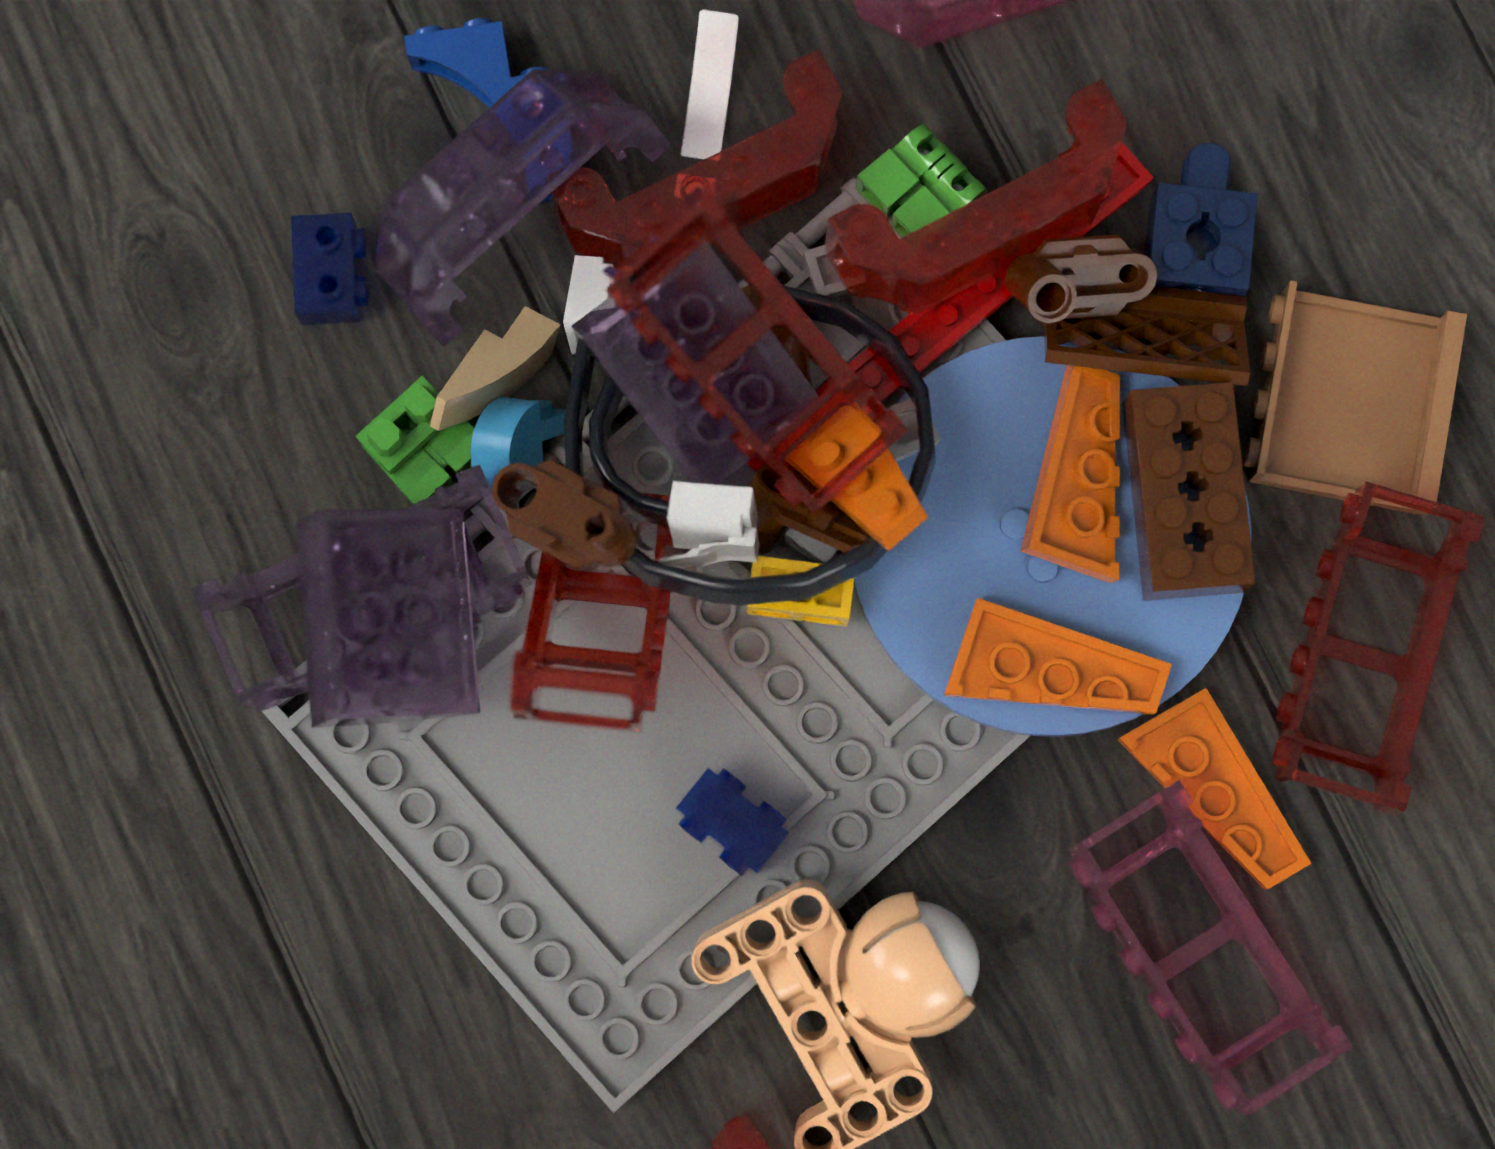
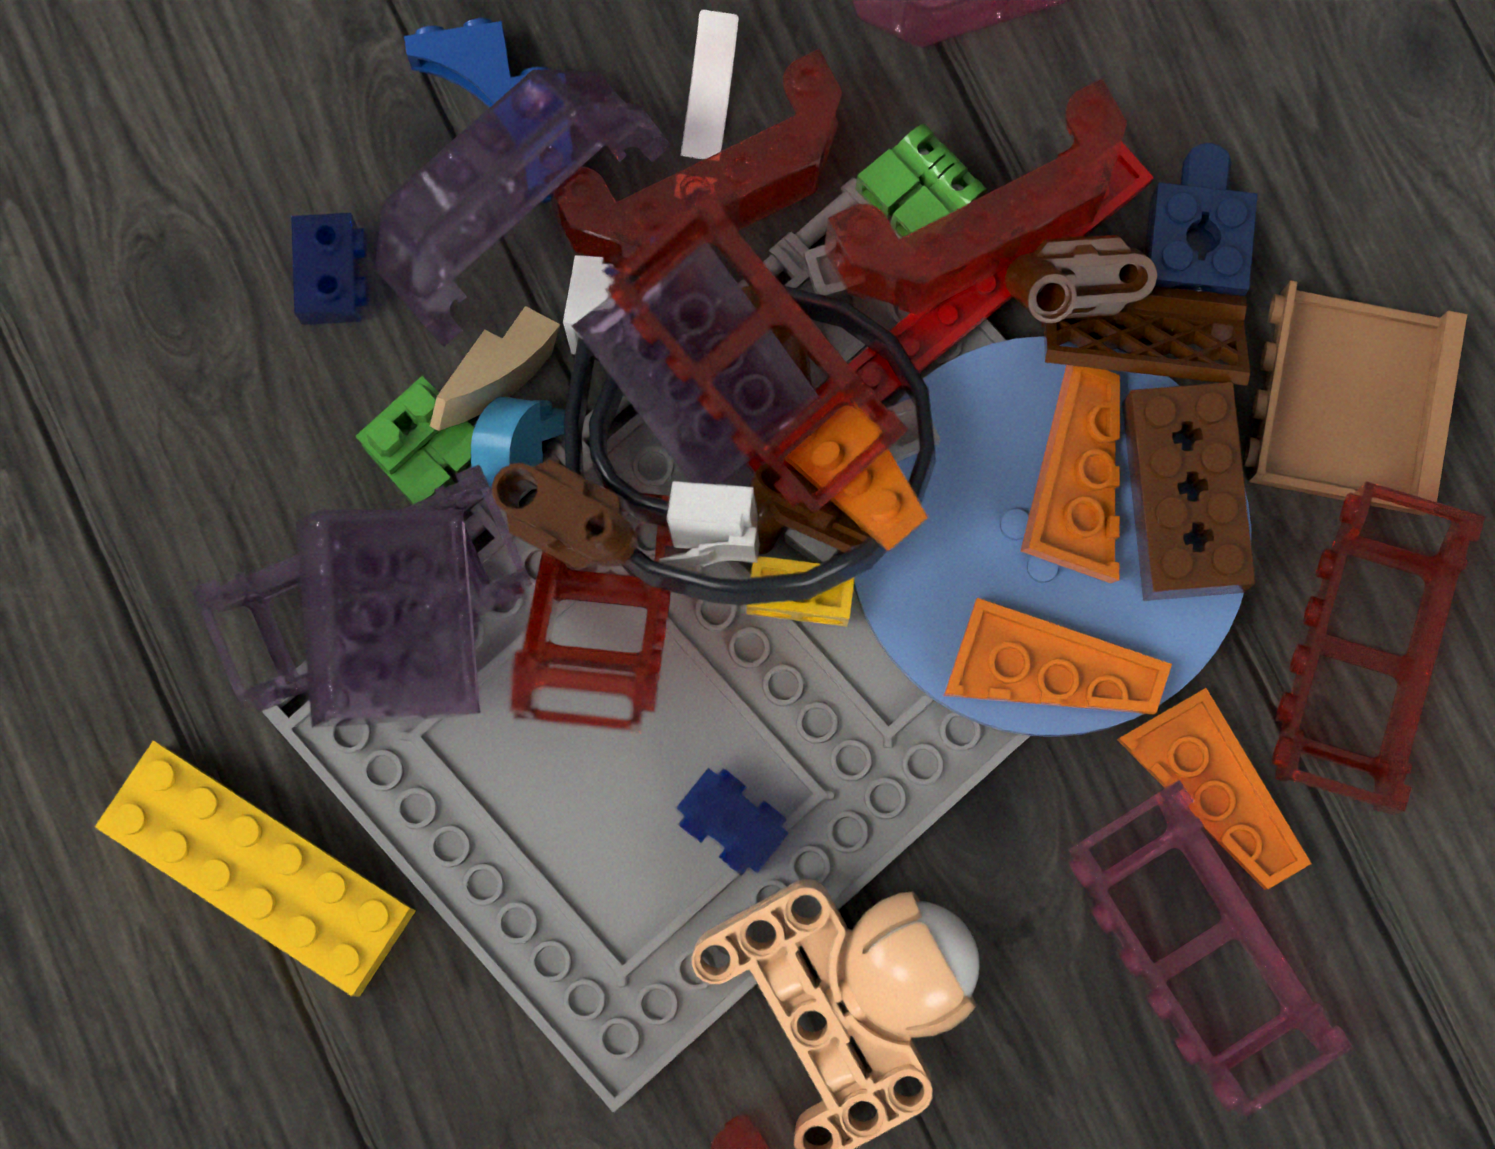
none -> yellow brick [95,741,416,997]

